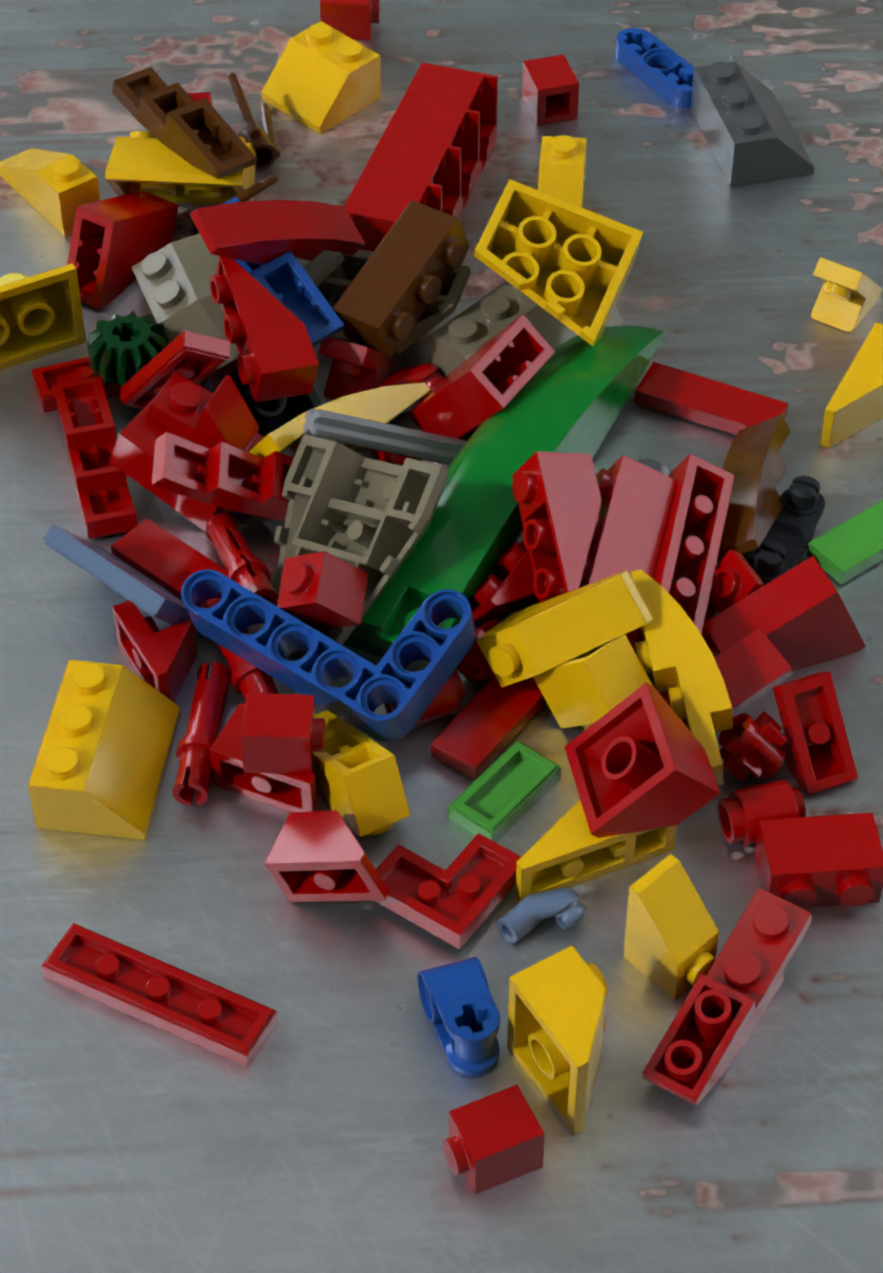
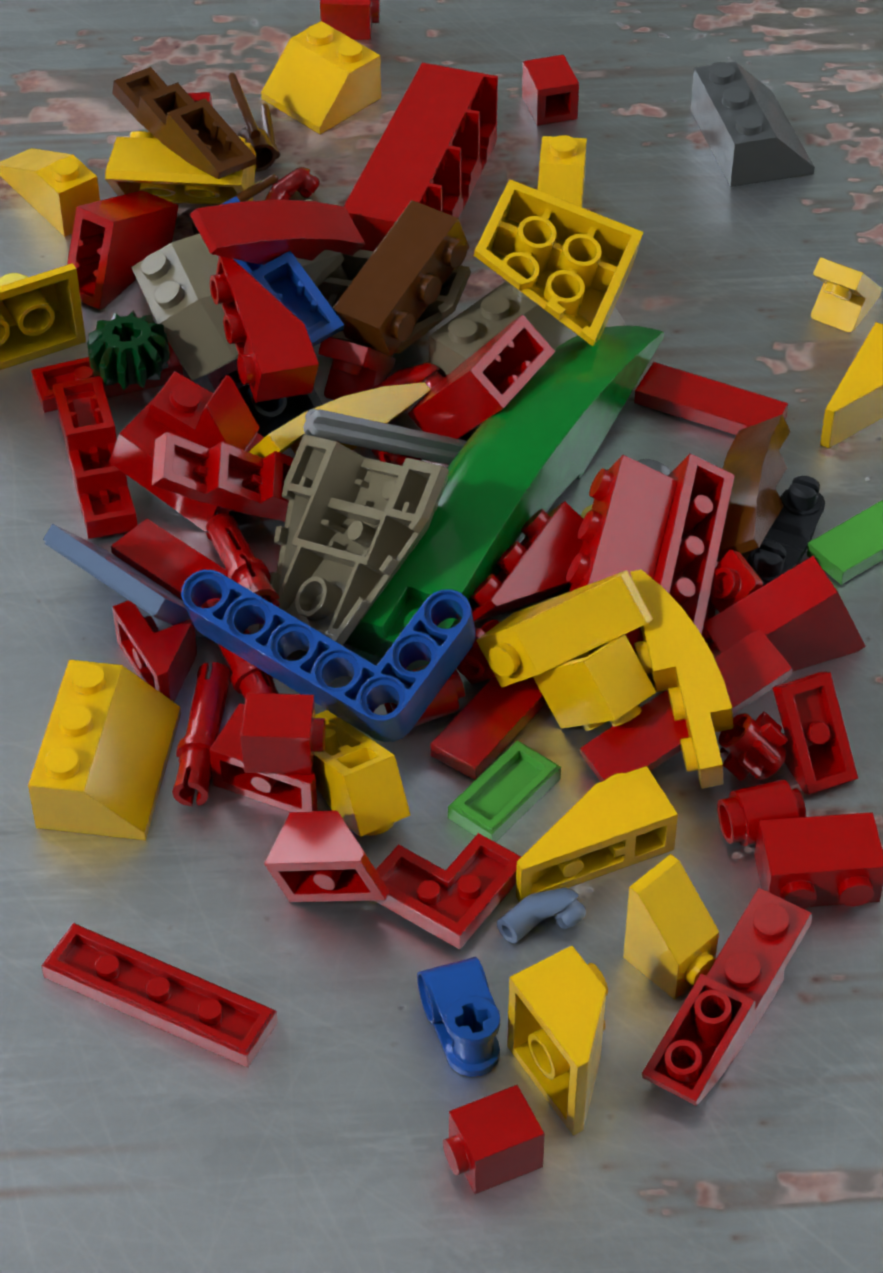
red tile [120,330,230,410] -> none
red slope [277,551,368,631] -> none
slope [512,451,602,603] -> none
red slope [564,682,720,838] -> none
blue beam [615,28,694,109] -> none
none -> red arm [265,167,320,200]

